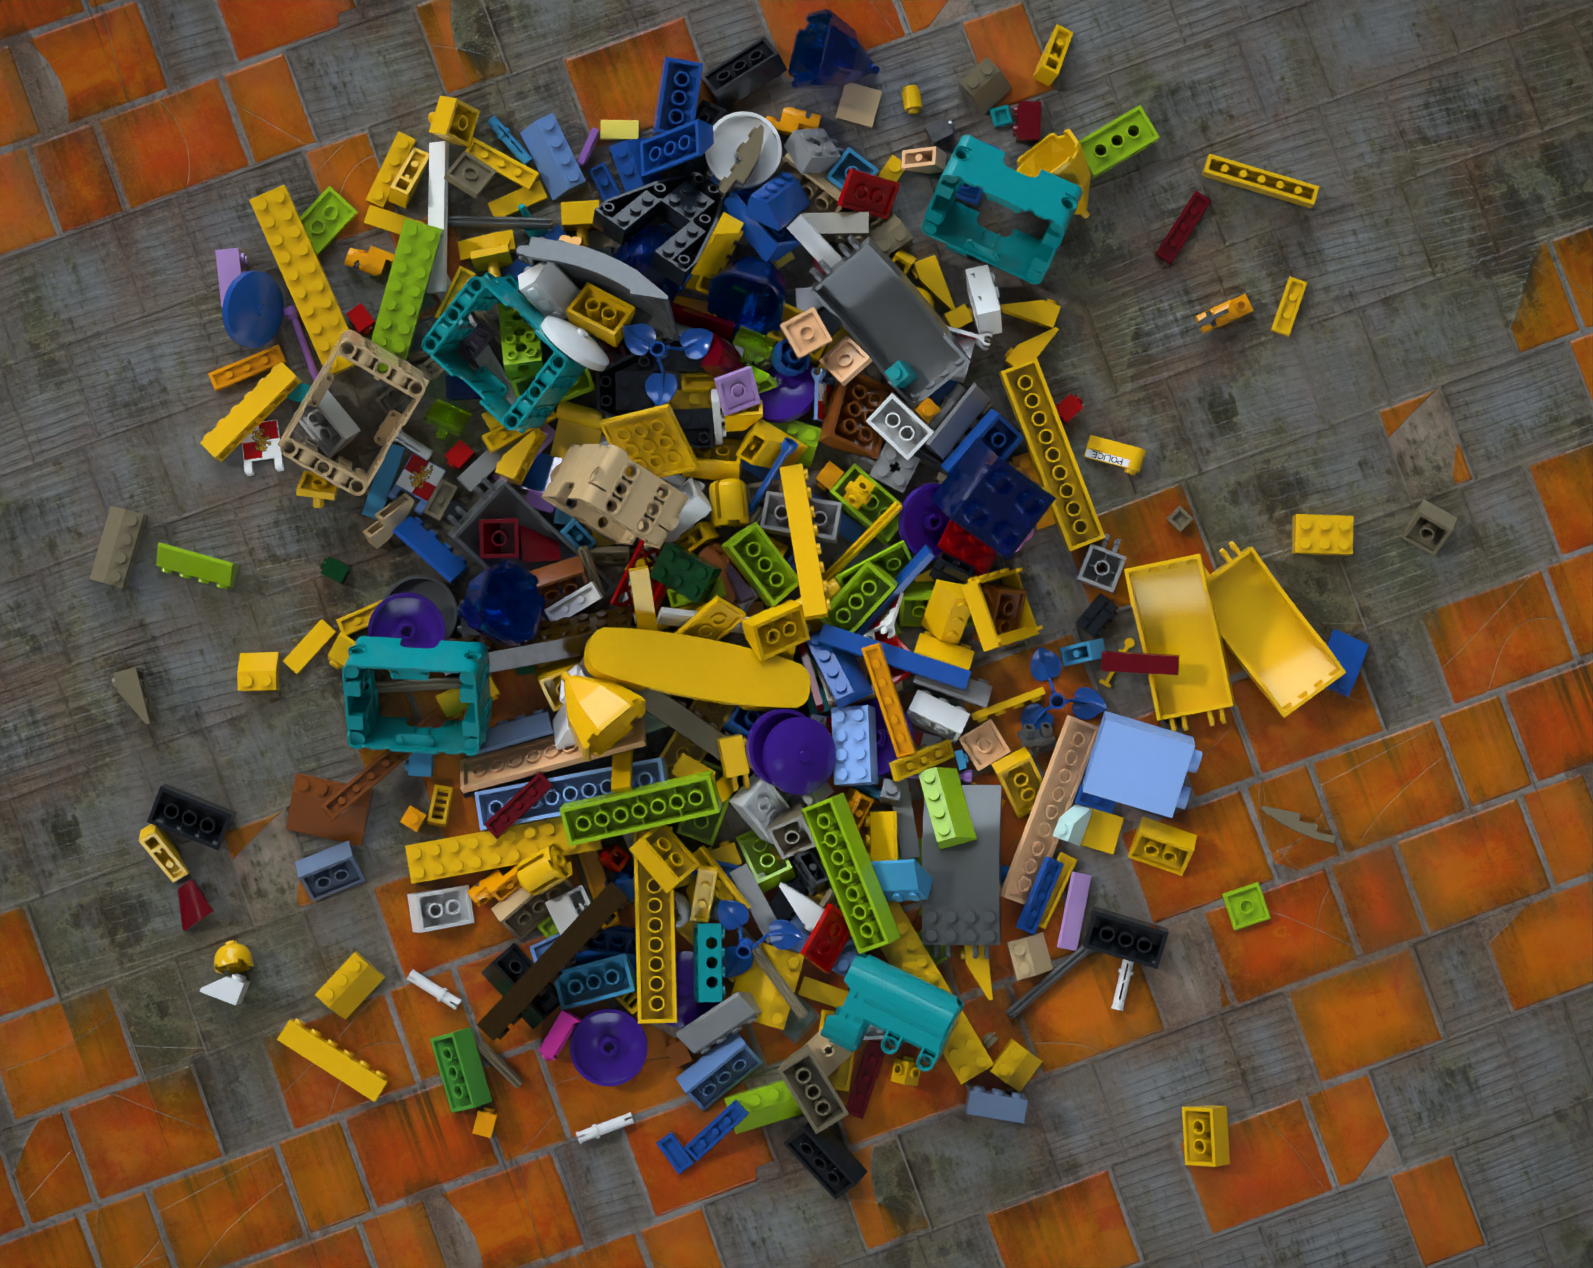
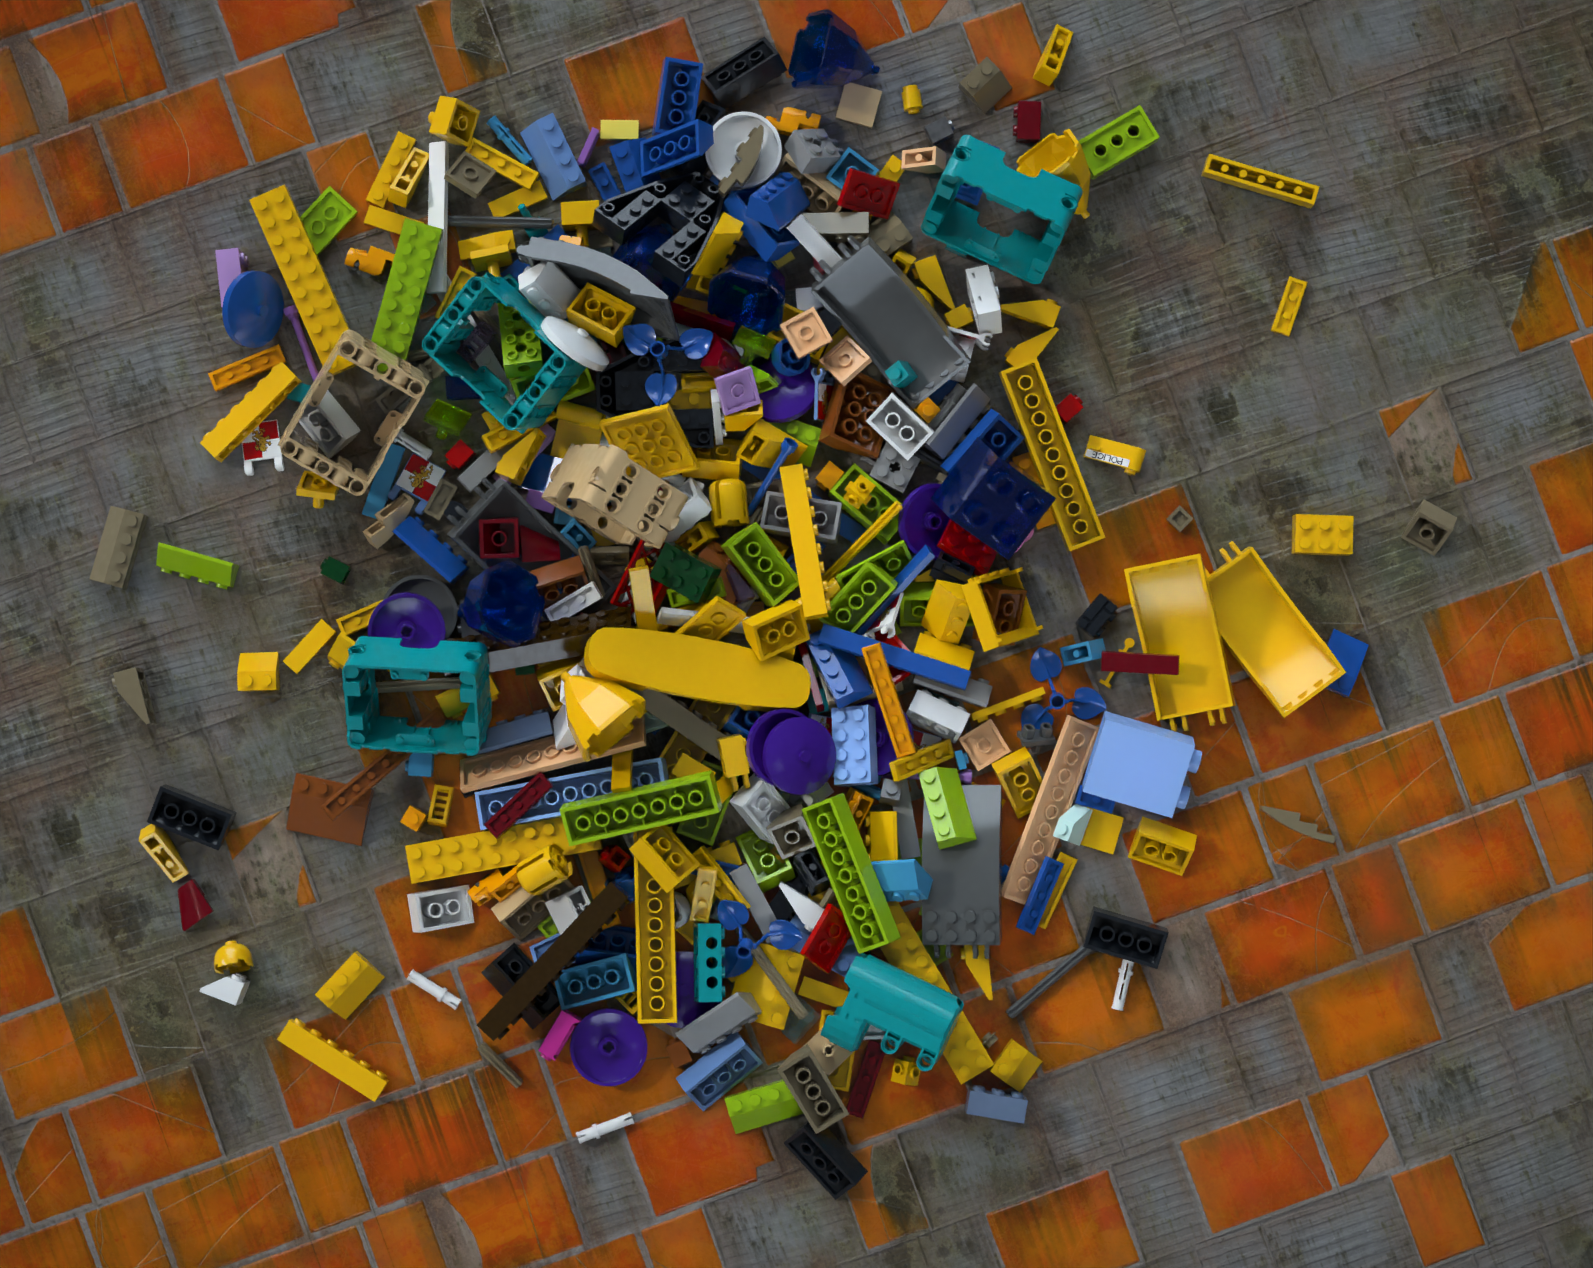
sand blue slope [295,840,366,902] -> none
red brick [346,303,376,335] -> none
bright green slope [430,1027,492,1113] -> none
light orange brick [472,1107,498,1138] -> none
blue tile [656,1131,695,1174] -> none
blue tile [684,1099,749,1161] -> none
dark tan plate [752,350,773,371] -> none
teal tile [989,105,1013,129] -> none
tan slope [1006,932,1053,980] -> none
lavender tile [1057,872,1092,951] -> none
light grey hinge [1075,534,1127,594] -> none
dark red tile [1155,190,1212,265] -> none
yellow slope [1182,1105,1230,1167] -> none
light orange plate [1195,293,1254,333] -> none
lime tile [1222,882,1271,931] -> none

